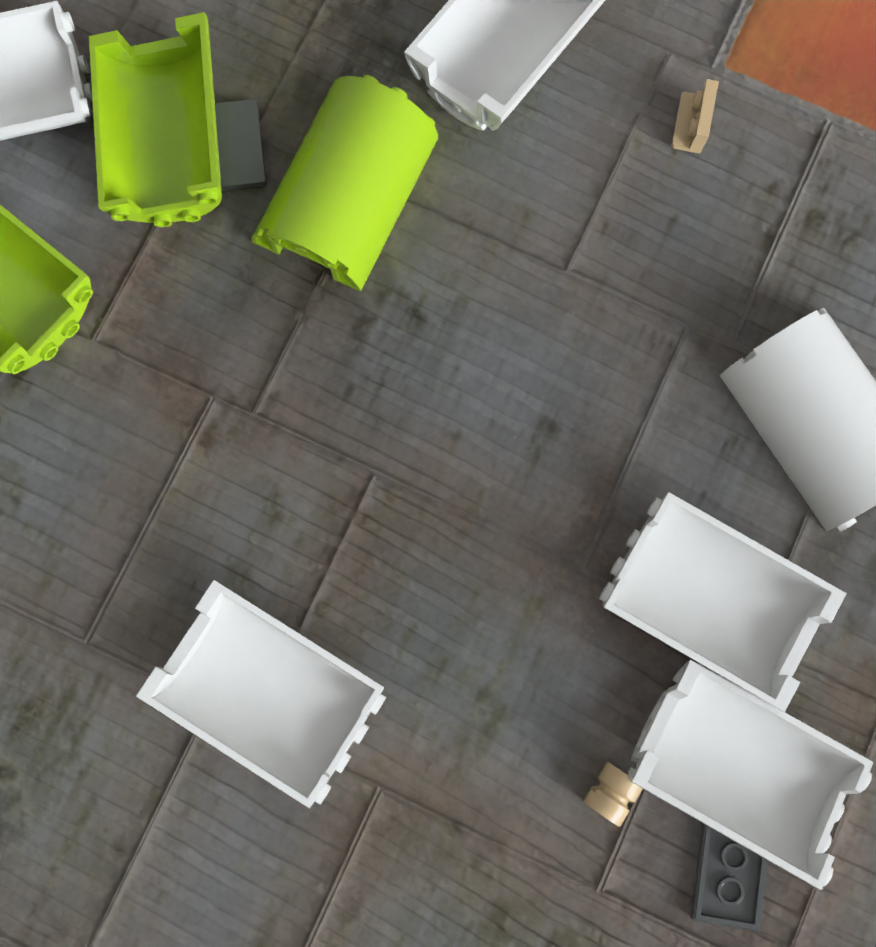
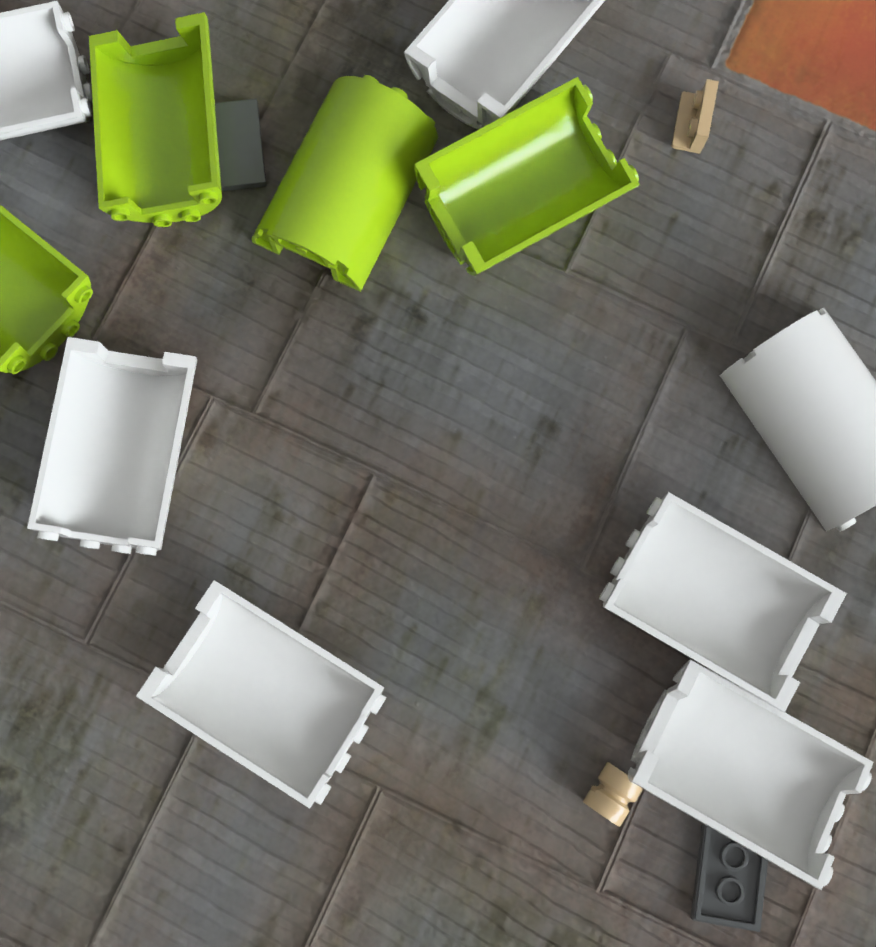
none -> white cylinder [27,337,197,556]
none -> lime cylinder [414,77,640,276]

